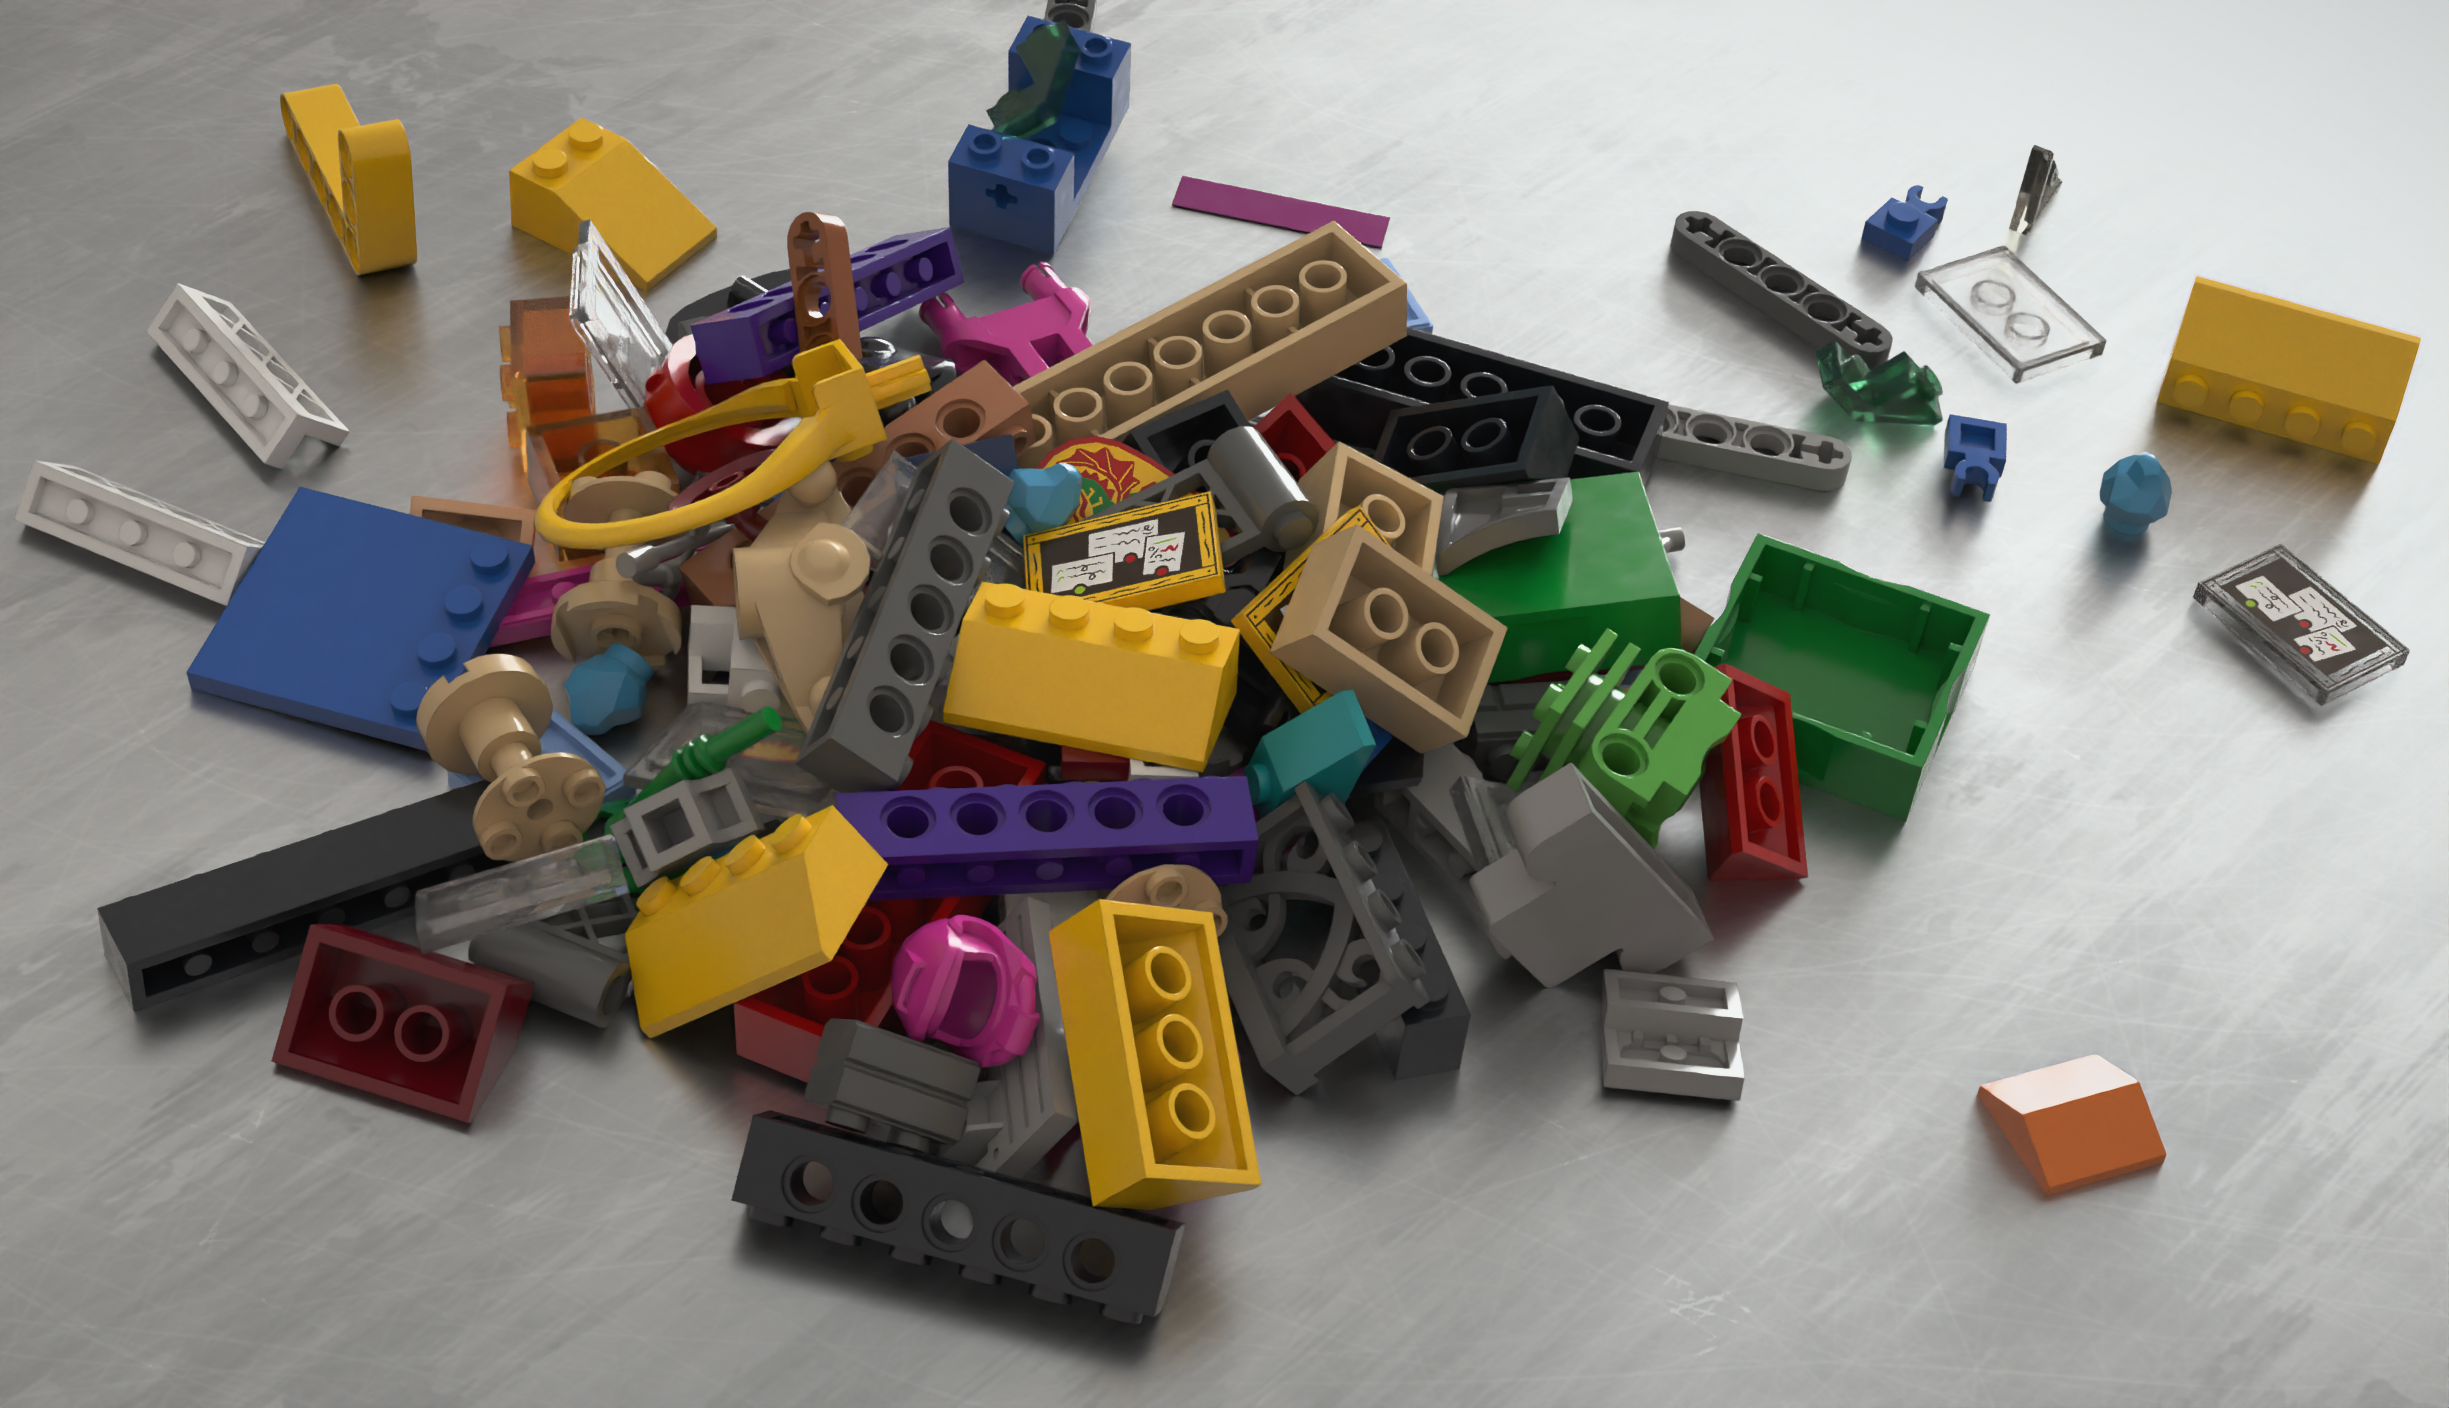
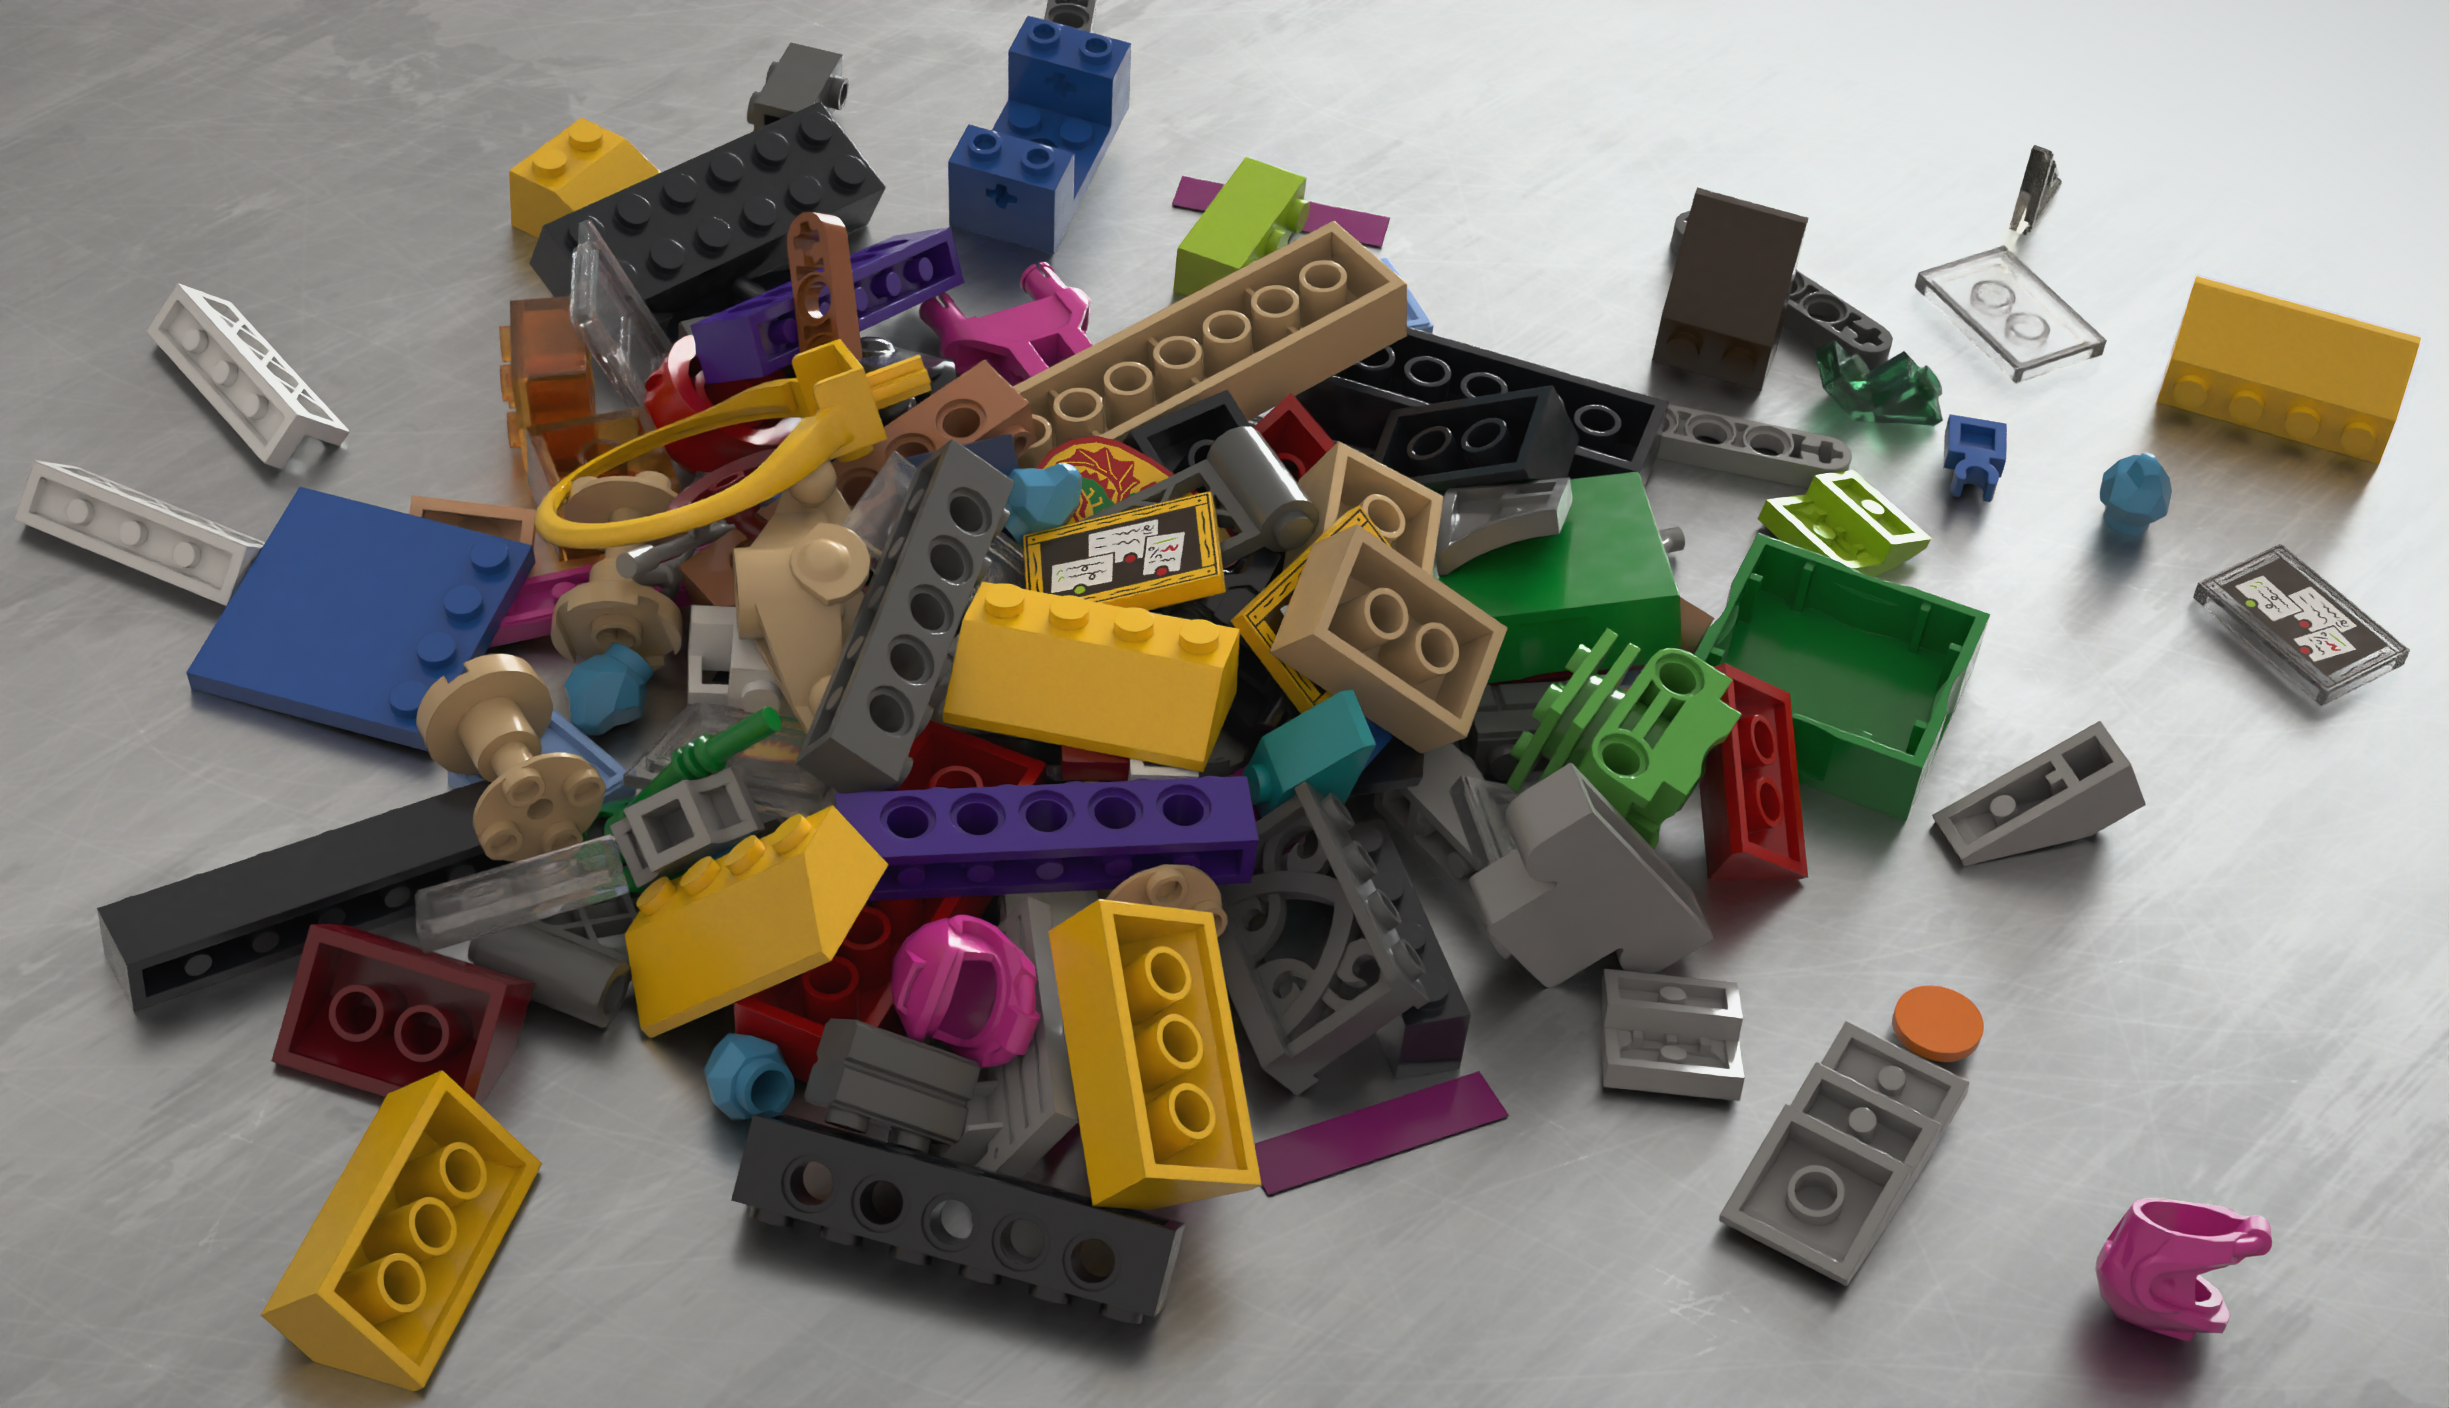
yellow beam [280,83,417,275] -> none
clear green slope [986,20,1080,139] -> none
blue plate [1861,184,1948,261] -> none
orange slope [1977,1054,2167,1196] -> none
none -> yellow slope [261,1070,542,1391]
none -> black brick [529,101,886,353]
none -> dark azure rock [704,1033,795,1121]
none -> dark grey brick [747,42,849,131]
none -> lime brick [1173,157,1310,296]
none -> magenta sticker [1254,1071,1509,1195]
none -> dark brown slope [1652,187,1809,391]
none -> light grey slope [1719,1021,1970,1286]
none -> lime slope [1757,470,1931,577]
none -> orange piece [1892,985,1984,1062]
none -> light grey slope [1932,721,2146,866]
none -> dark pink helmet [2095,1198,2272,1342]

